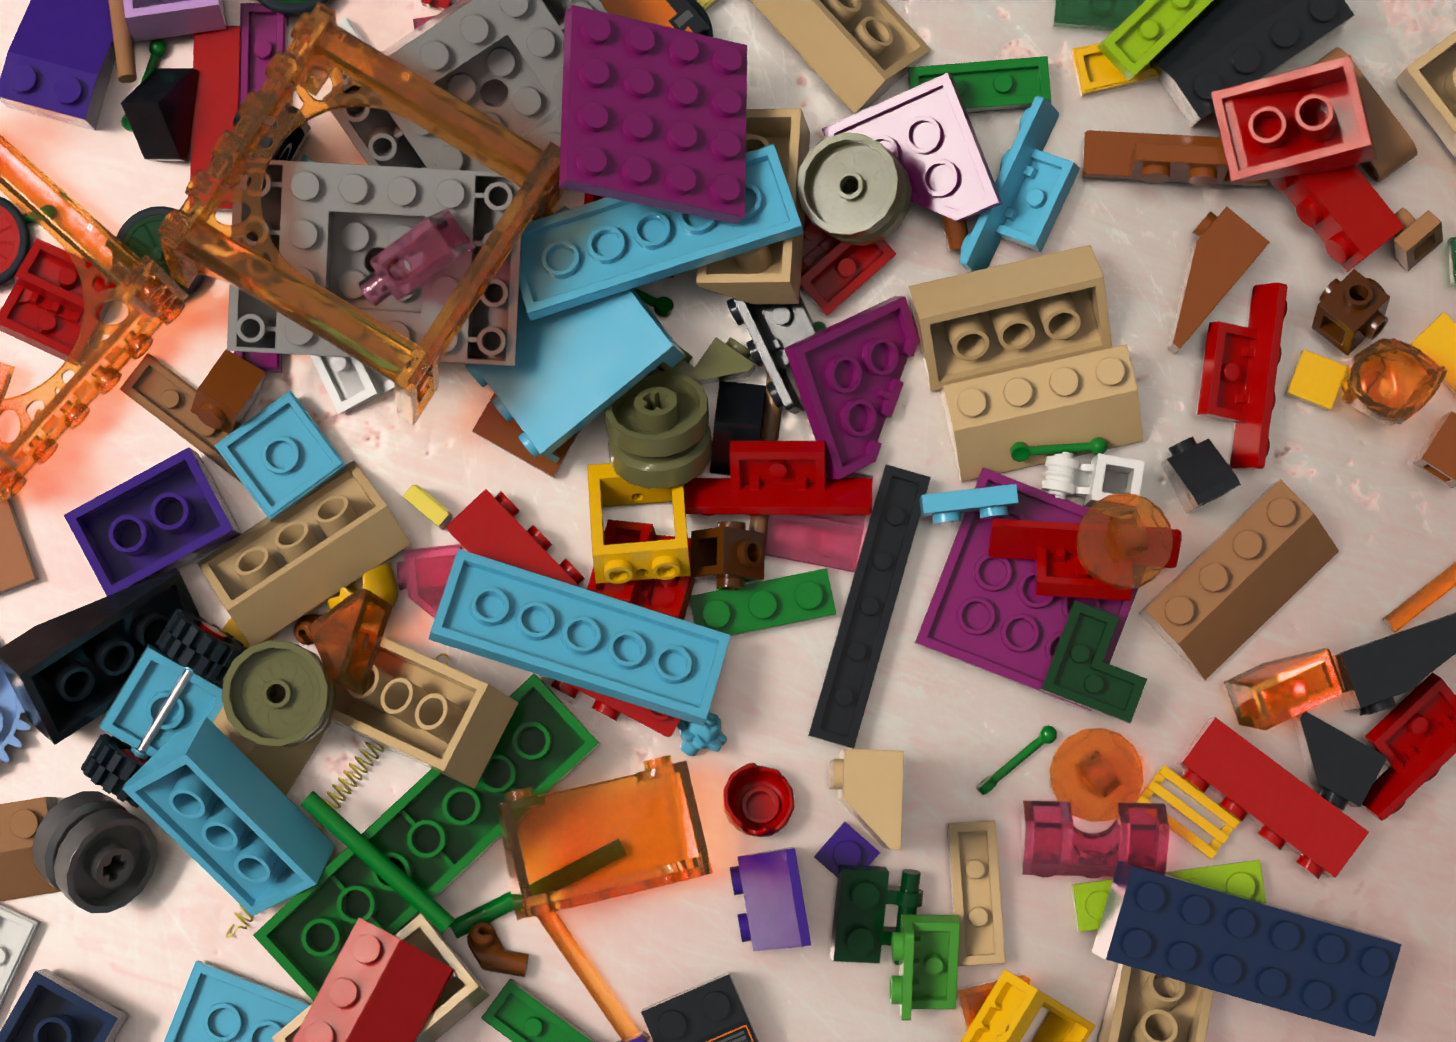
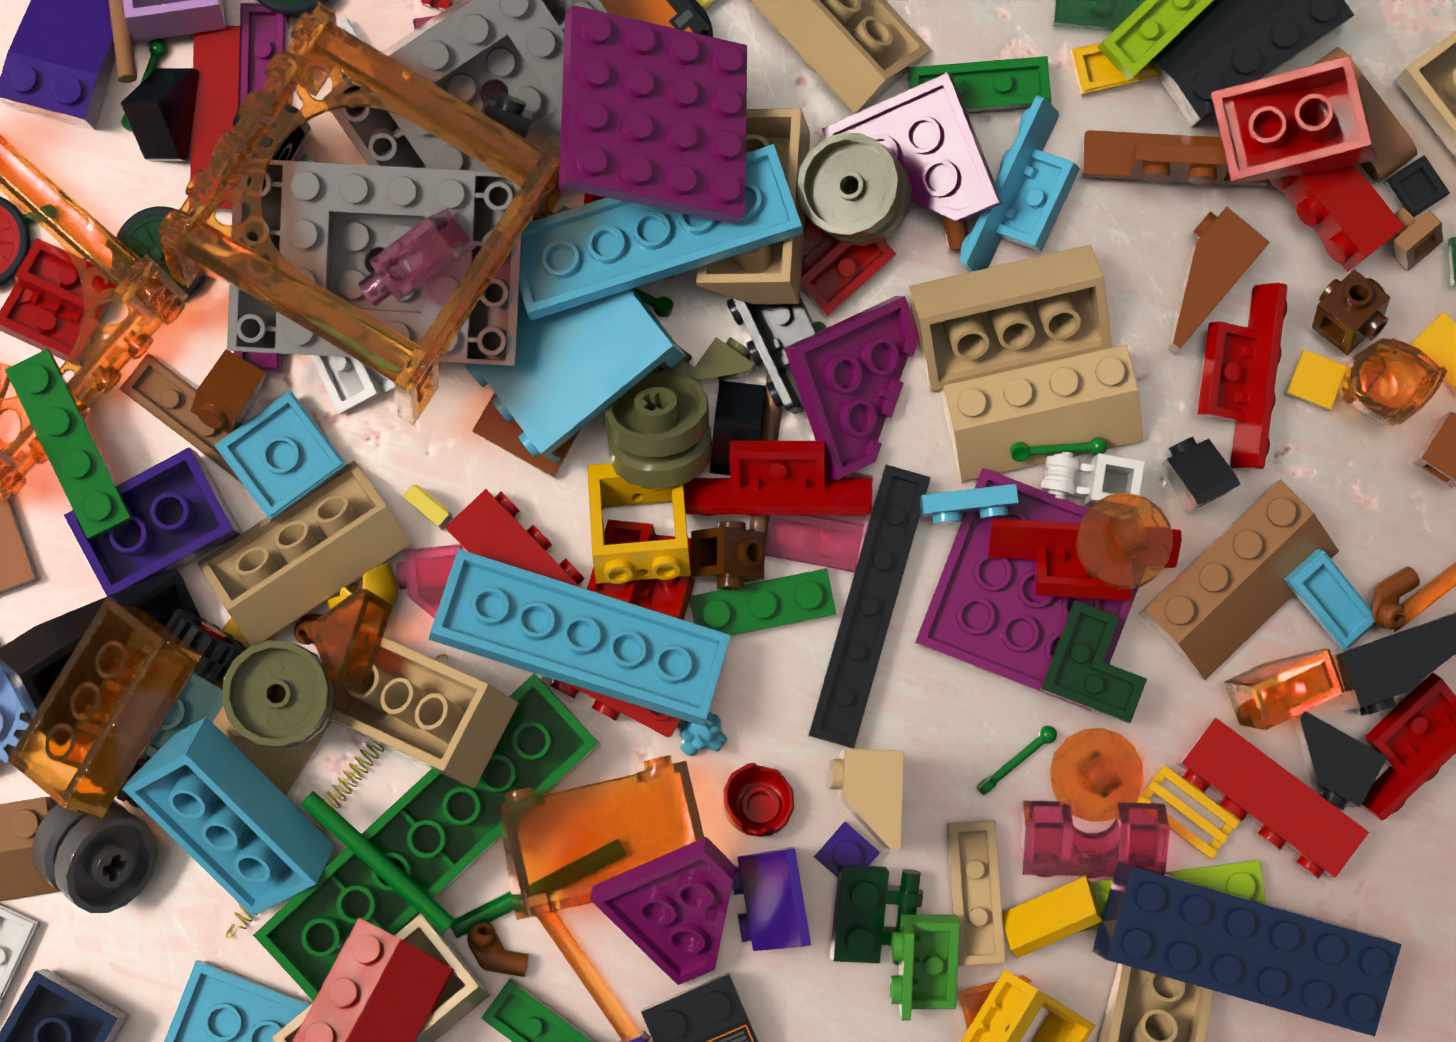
none -> green plate [5,348,133,540]
none -> clear orange brick [7,596,202,820]
none -> black plate [480,93,532,138]
none -> magenta plate [590,837,736,985]
none -> yellow tile [1002,876,1103,958]
none -> medium azure tile [1283,548,1375,651]
none -> dark orange arm [1371,566,1420,630]
none -> black tile [1383,155,1450,217]

